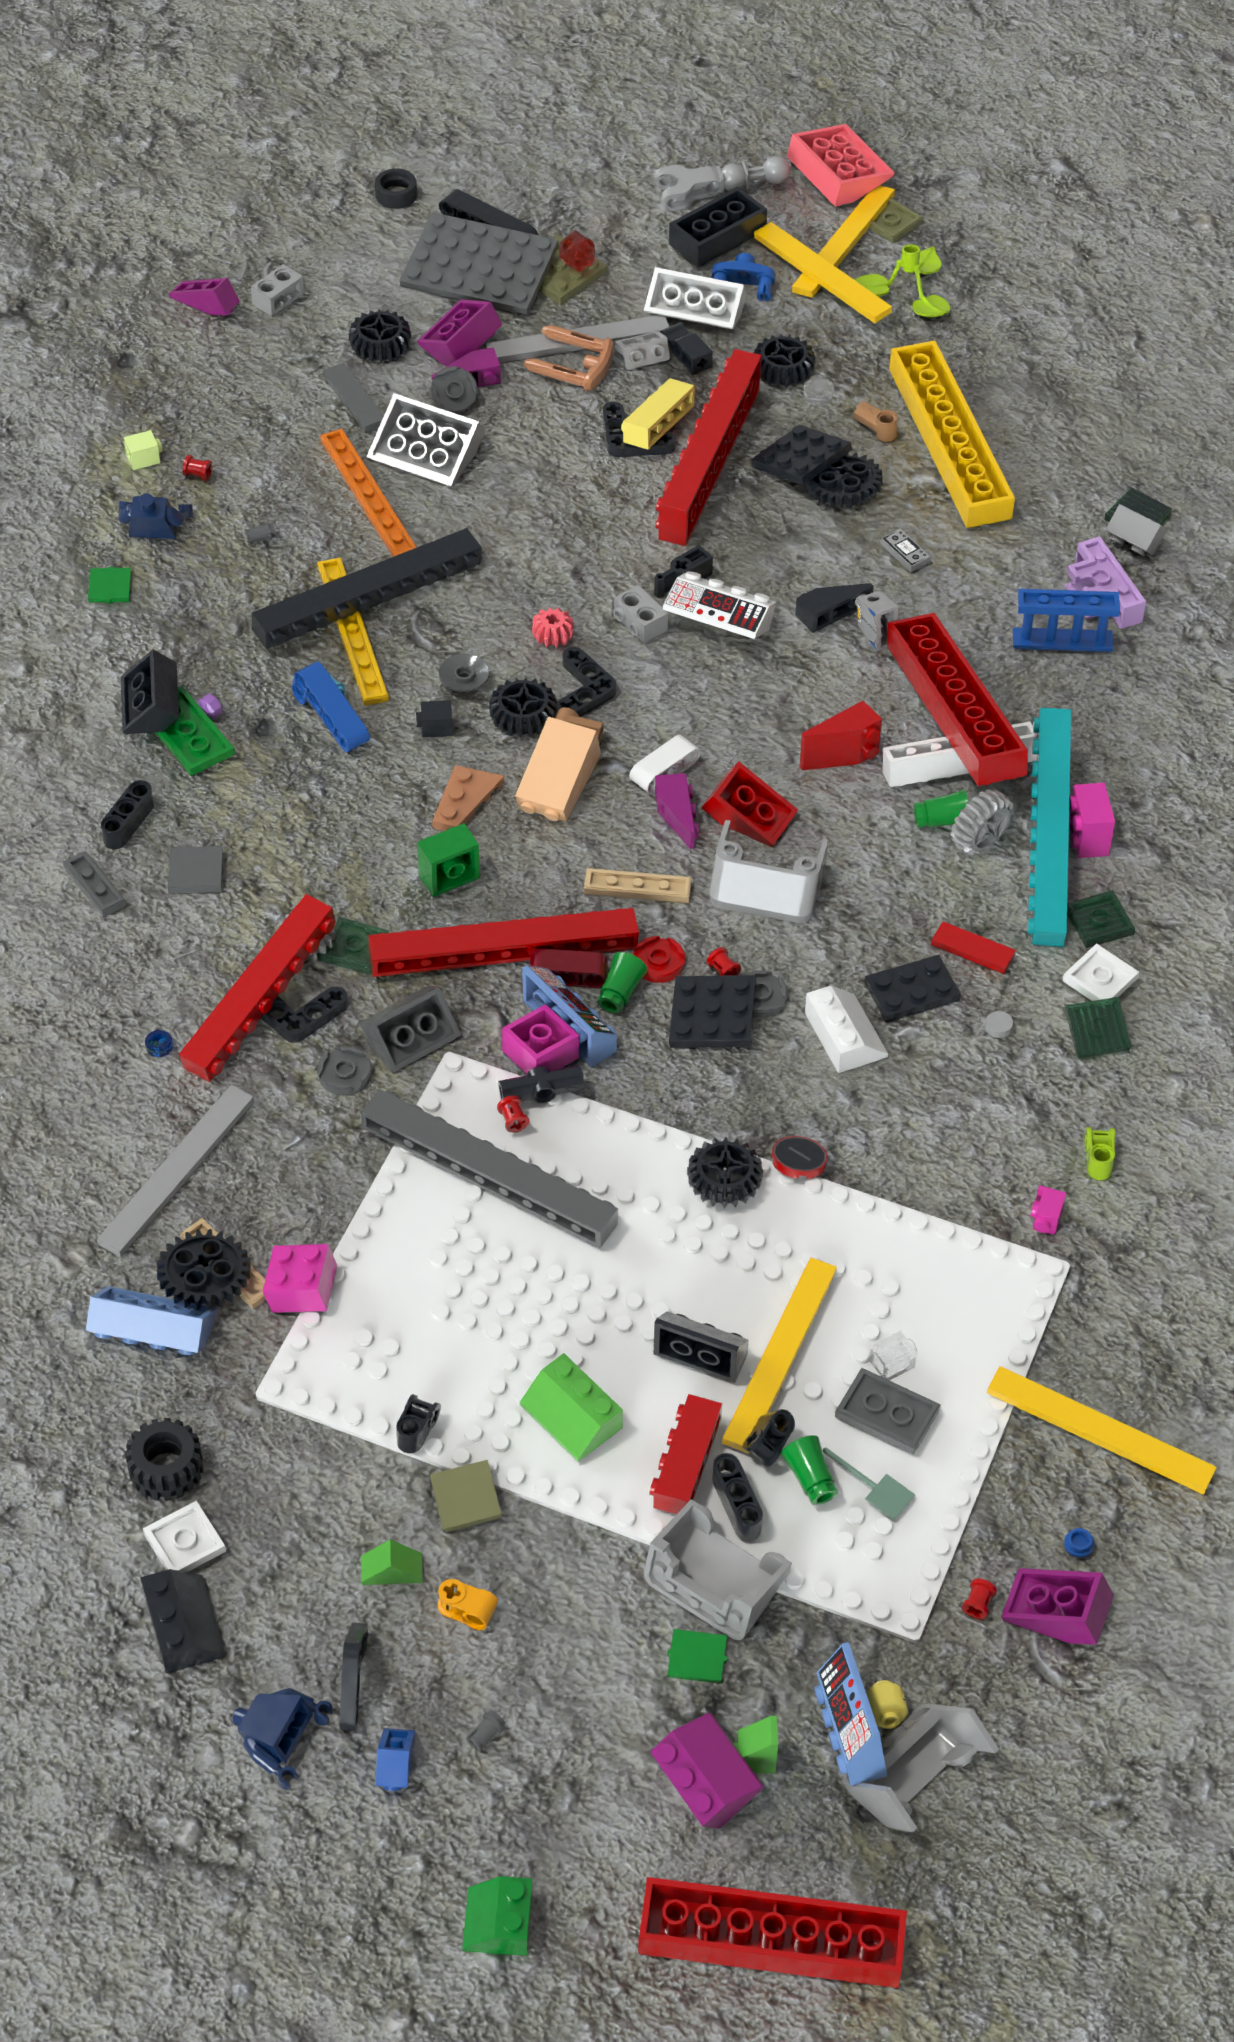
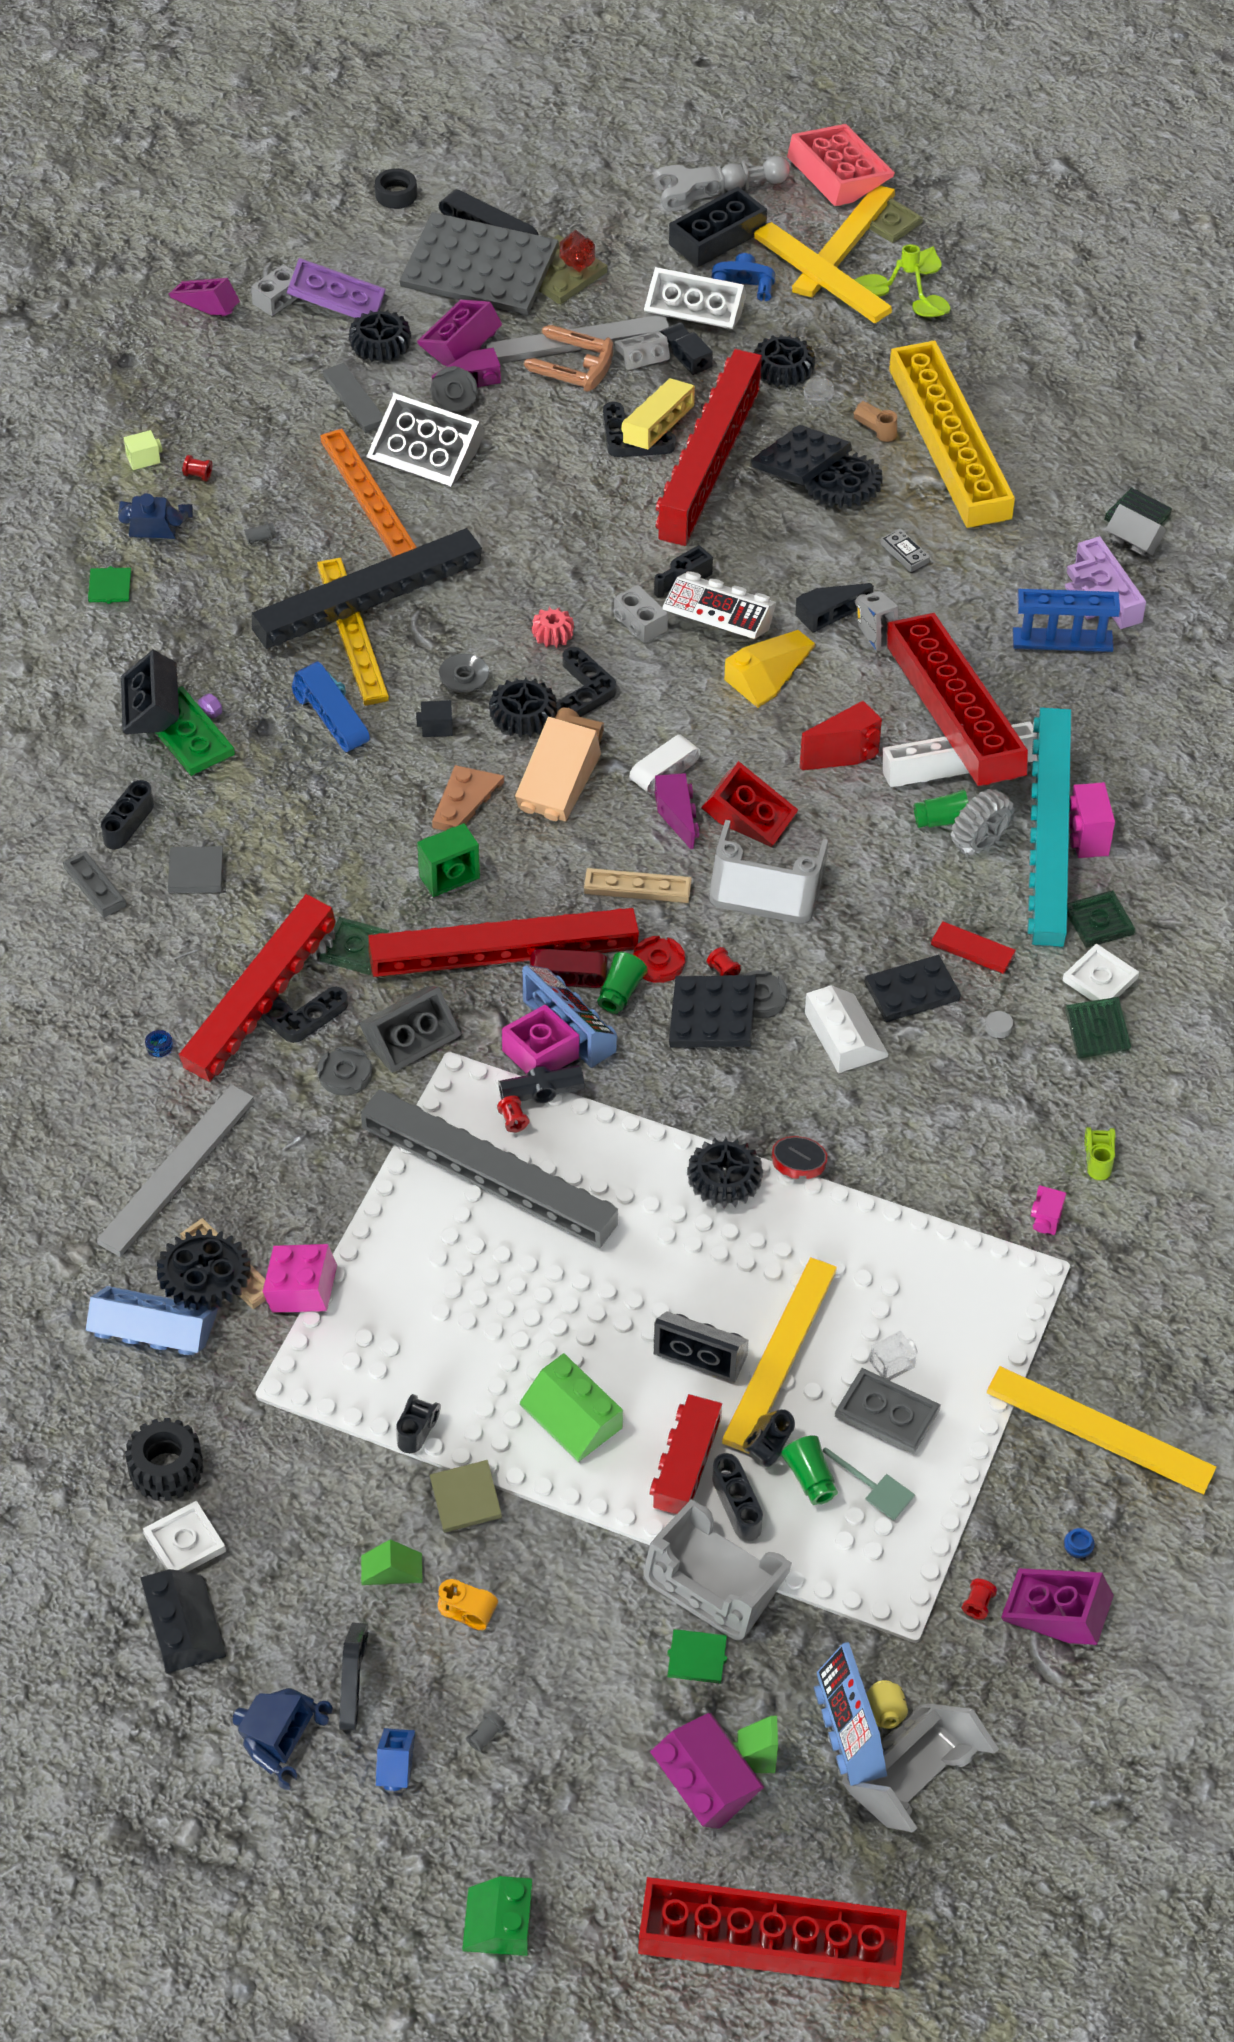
none -> medium lavender tile [286,258,386,318]
none -> yellow wedge [724,630,815,708]

